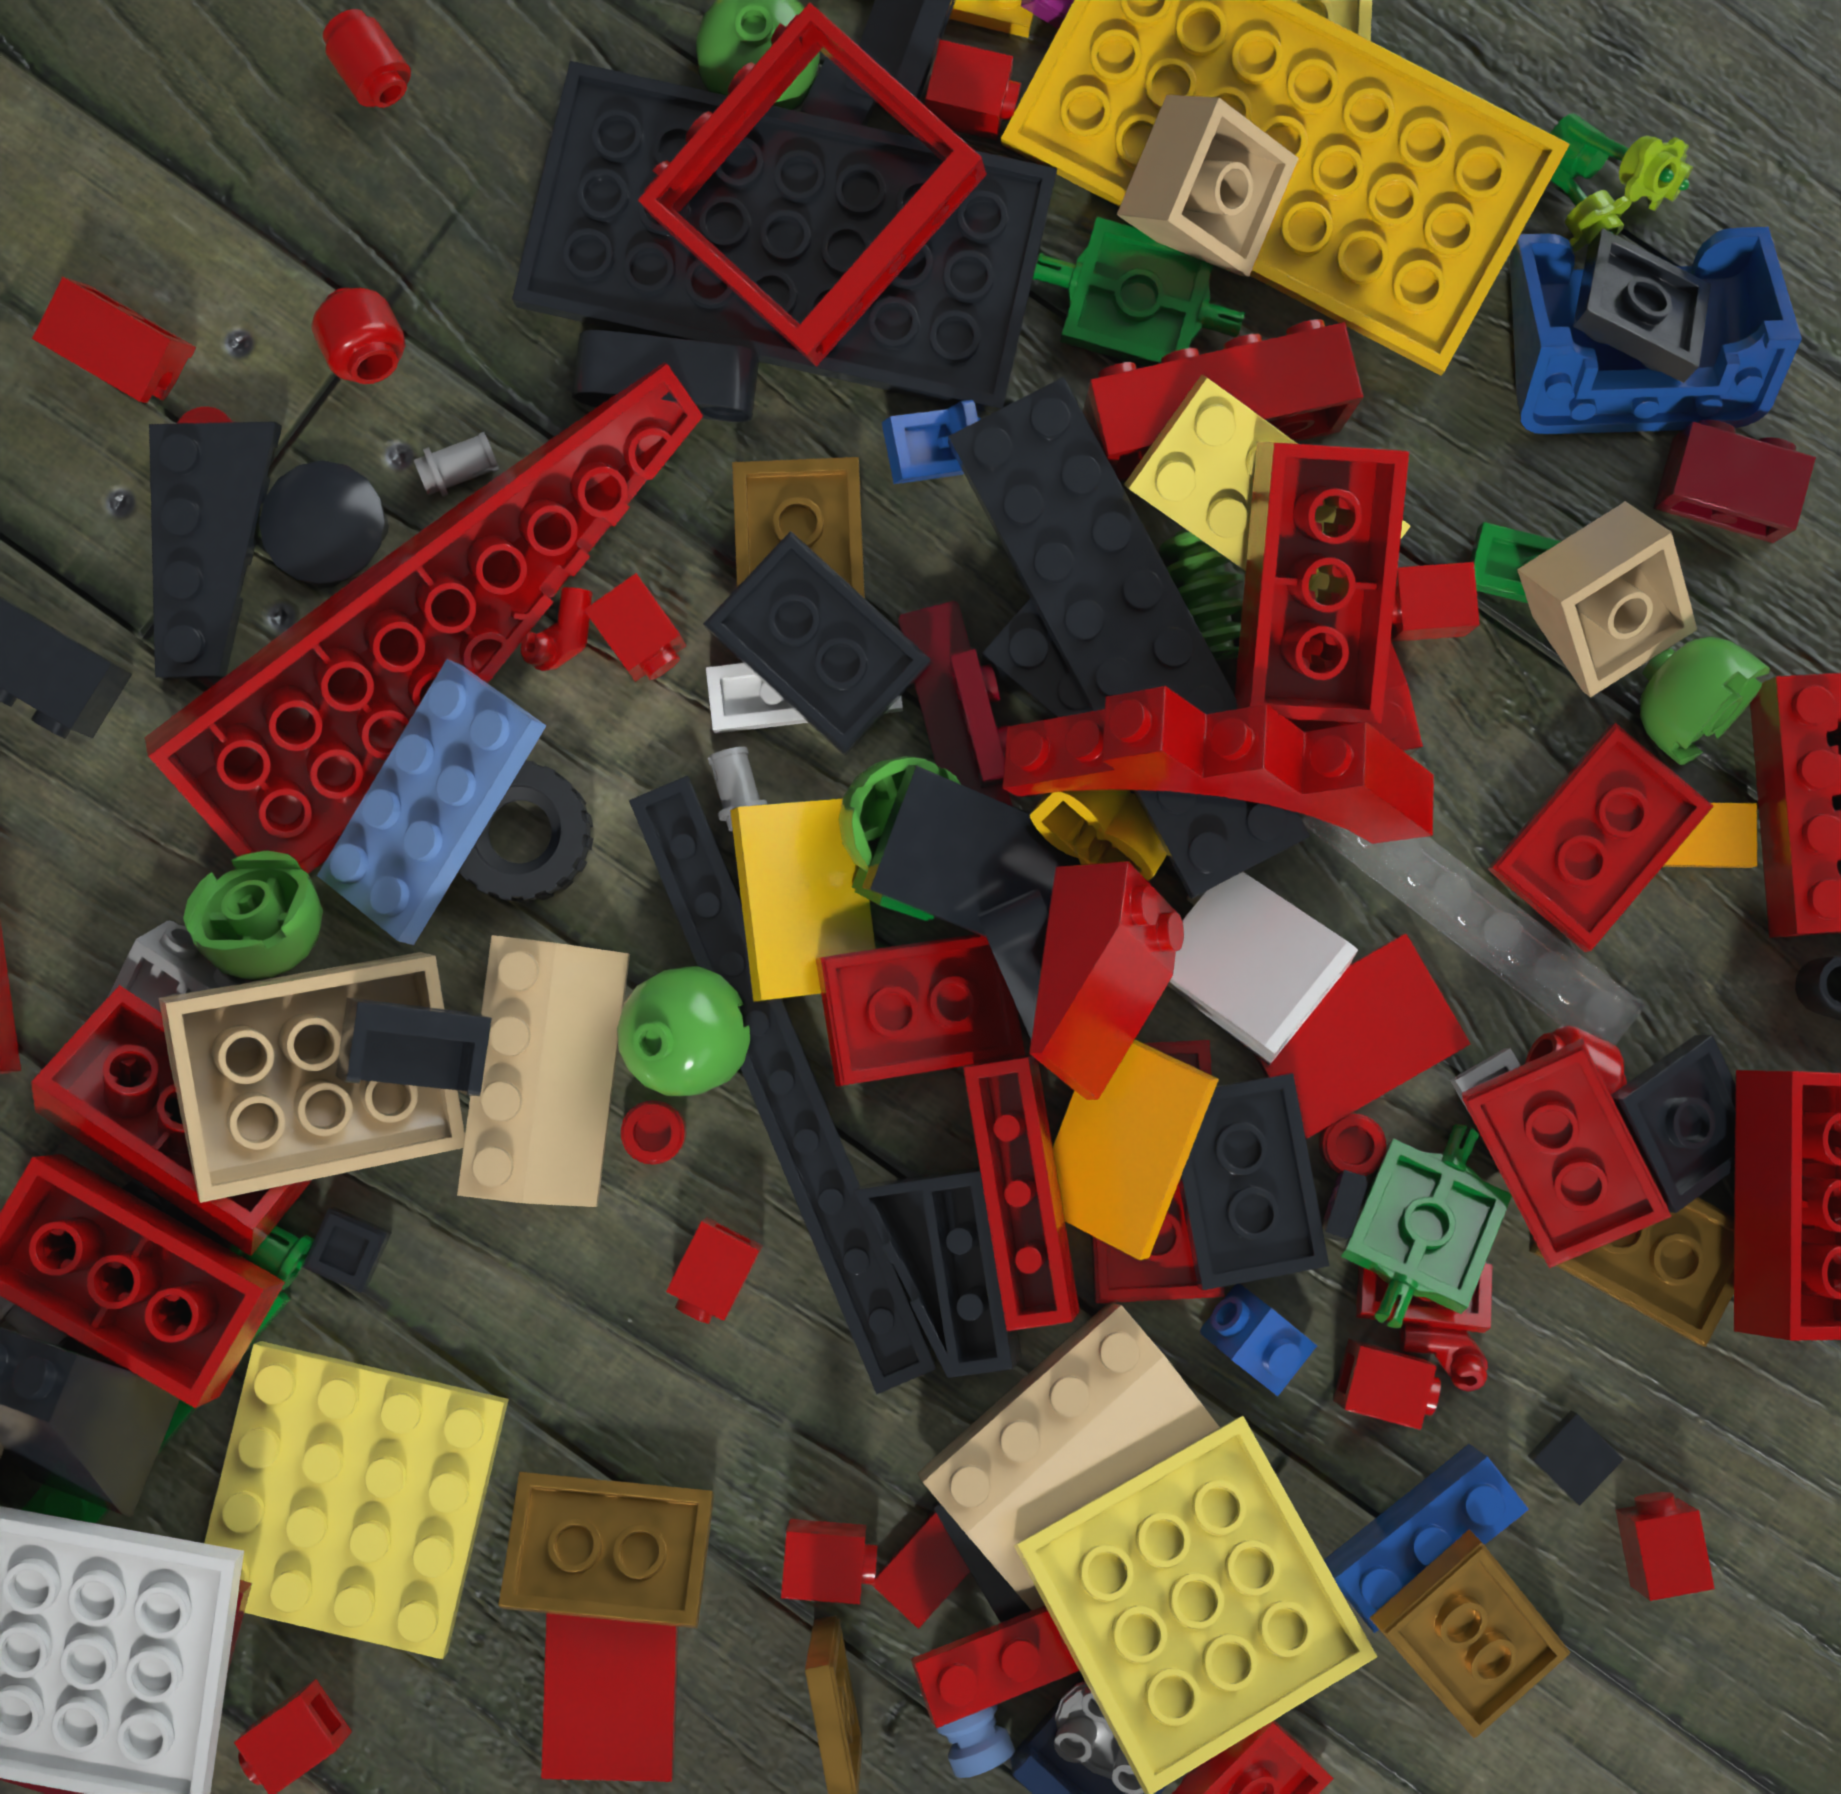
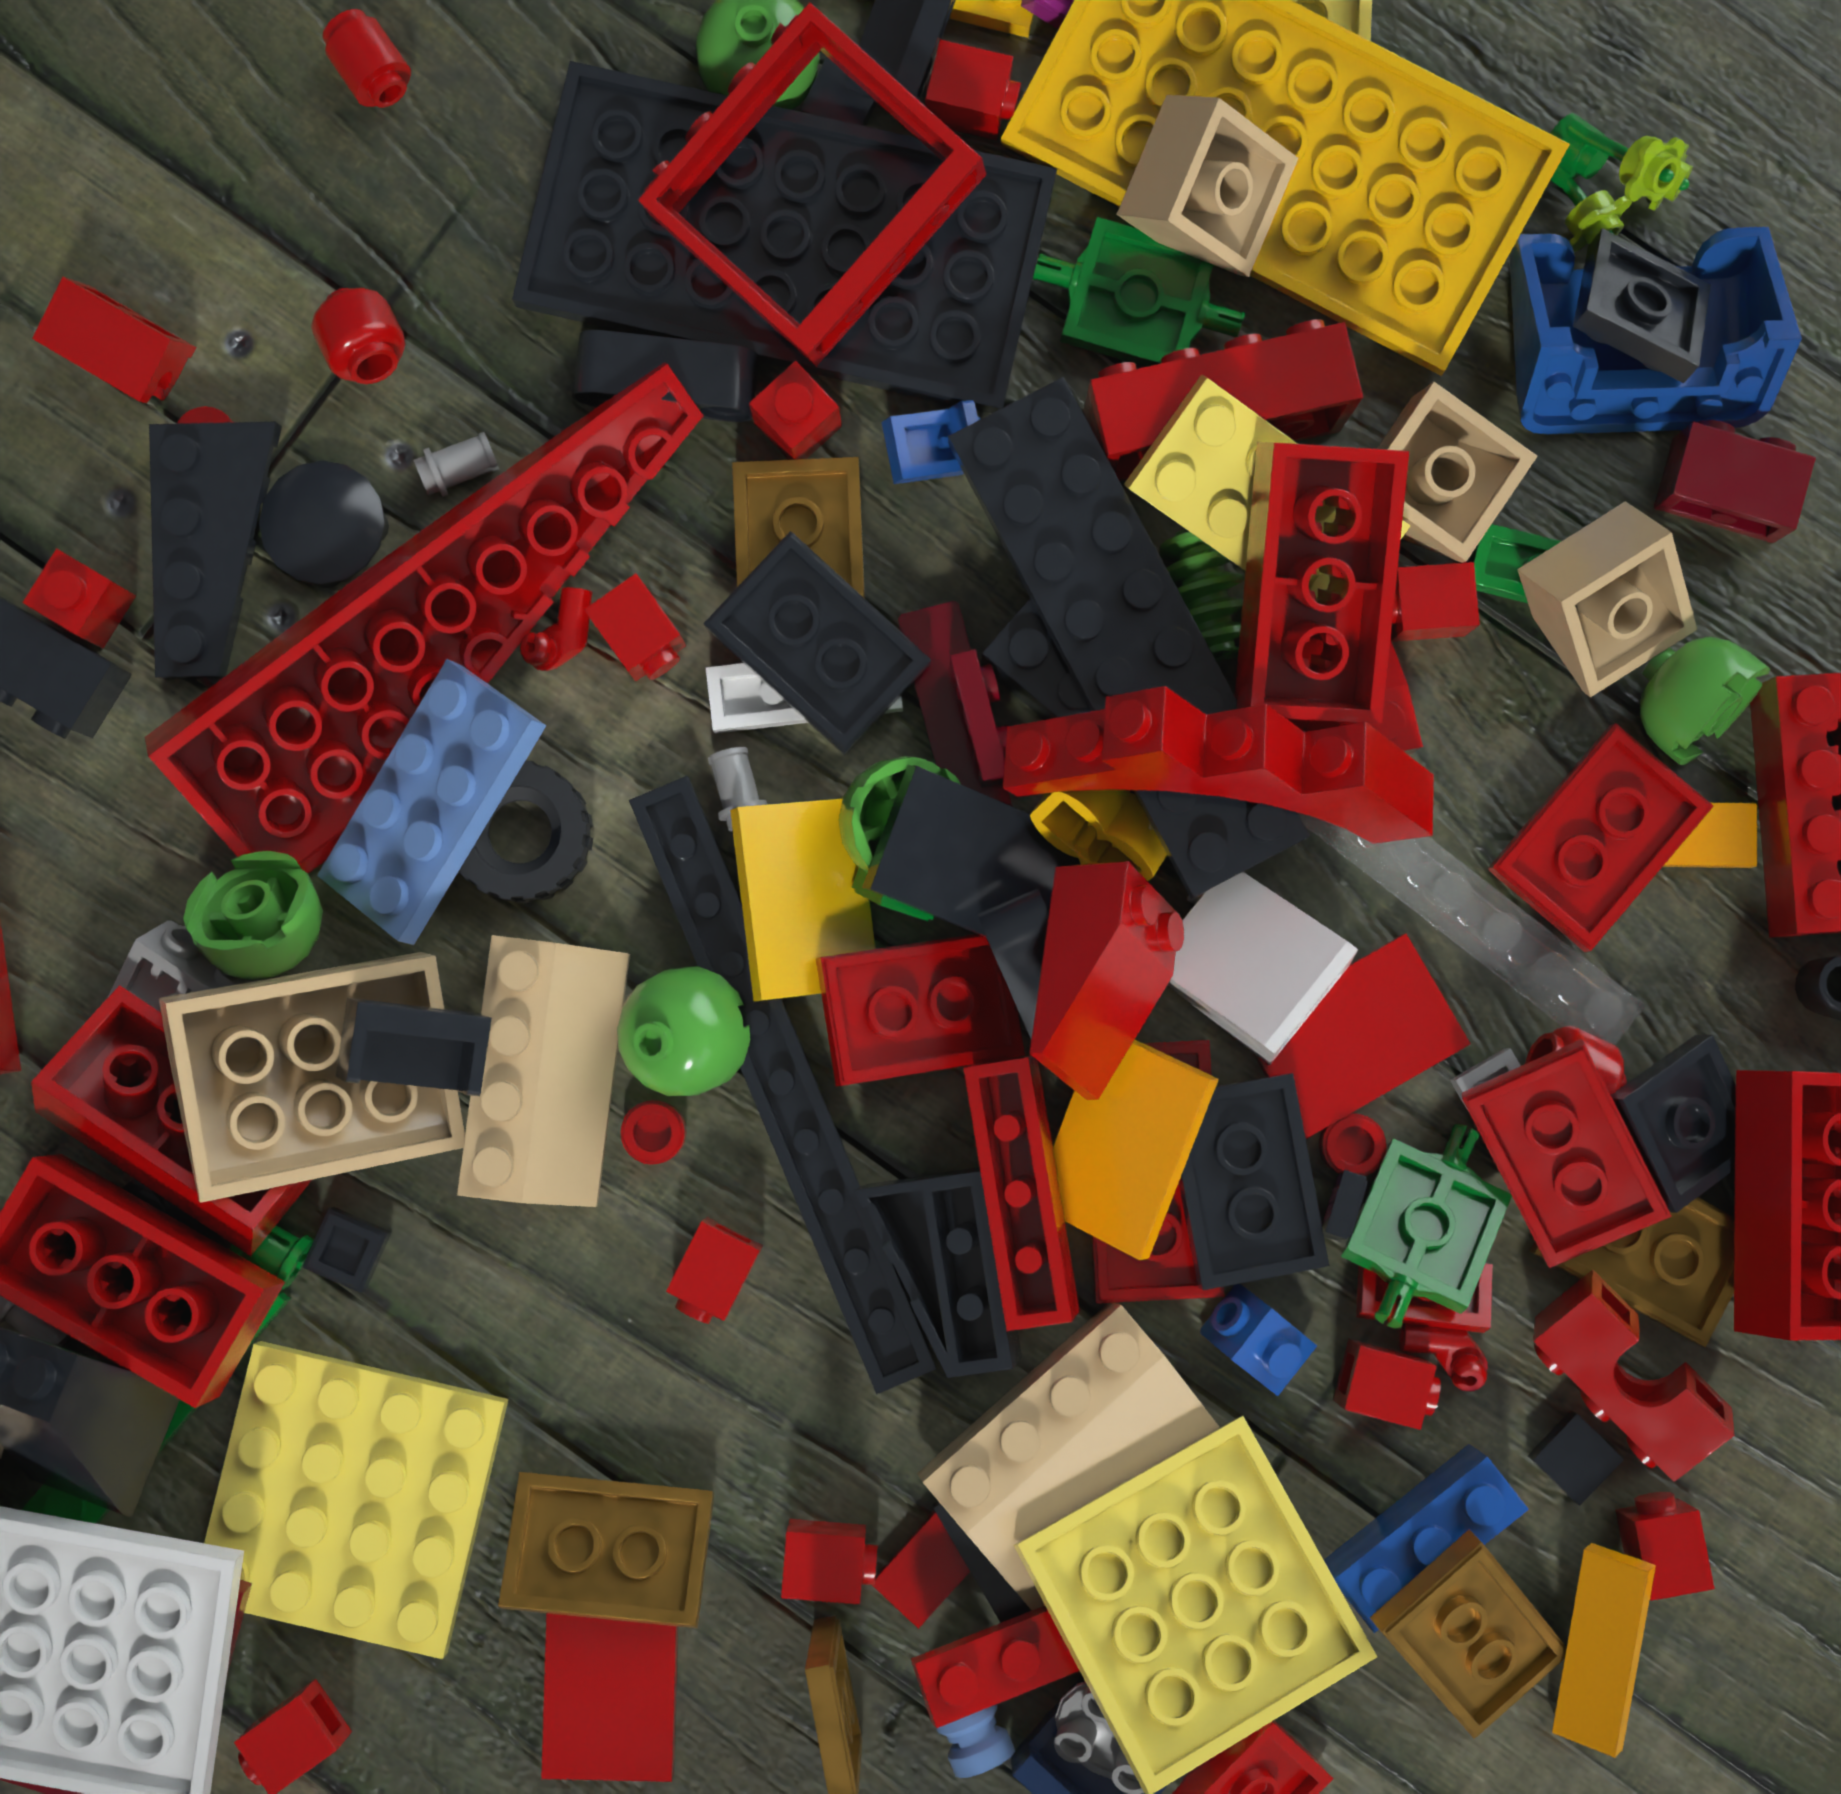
none -> red brick [22,548,136,649]
none -> red brick [749,361,842,460]
none -> tan slope [1377,382,1538,563]
none -> red arch [1533,1269,1735,1482]
none -> light orange tile [1552,1543,1656,1758]

